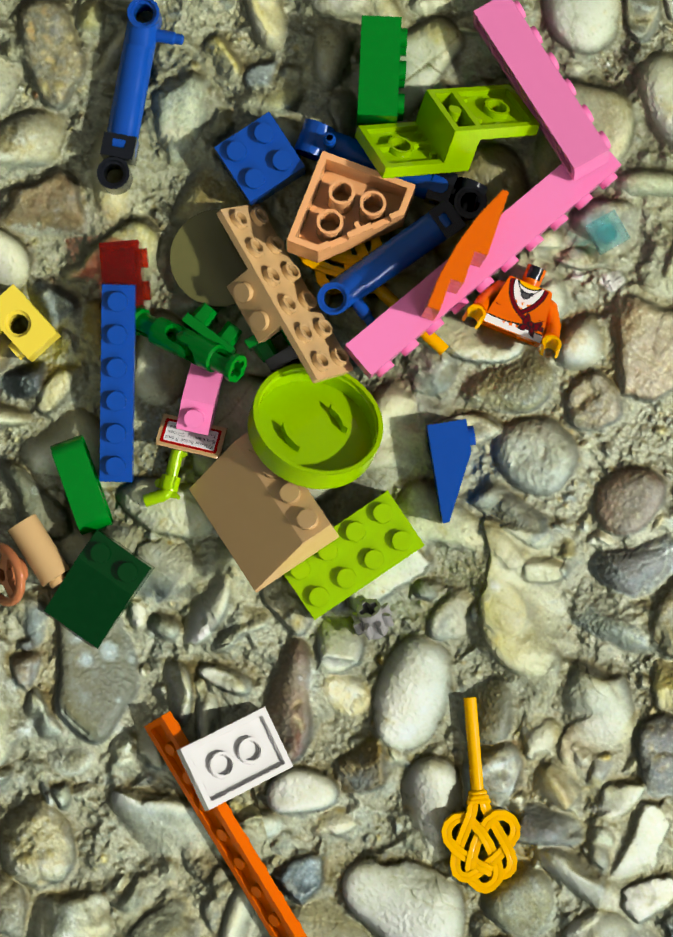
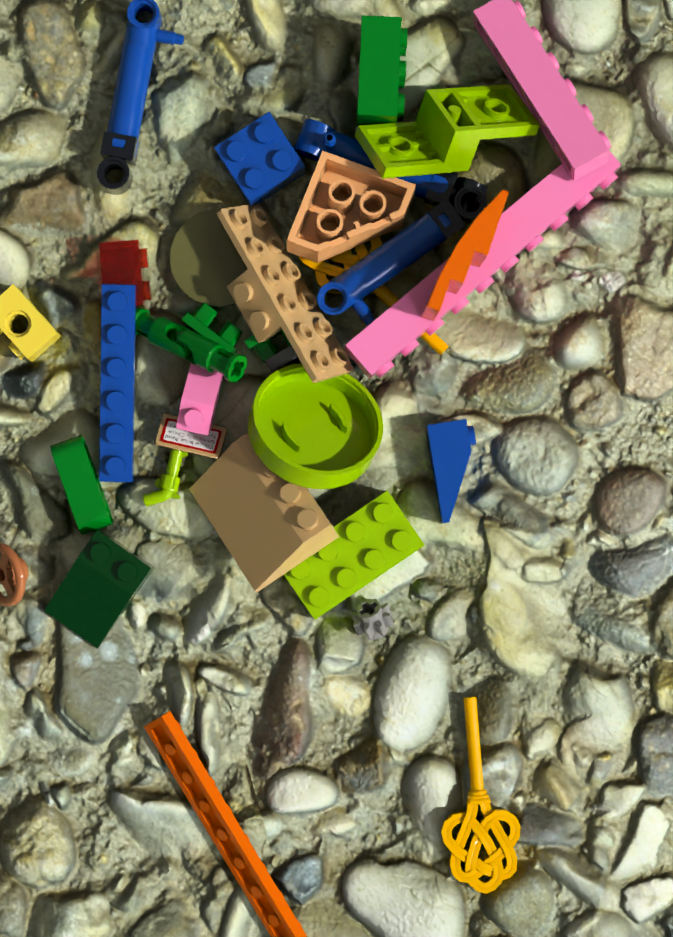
tan brick [8,514,70,589] -> none
white plate [176,707,293,811] -> none
torso [462,264,562,359] -> none
clear light blue plate [584,210,630,256] -> none

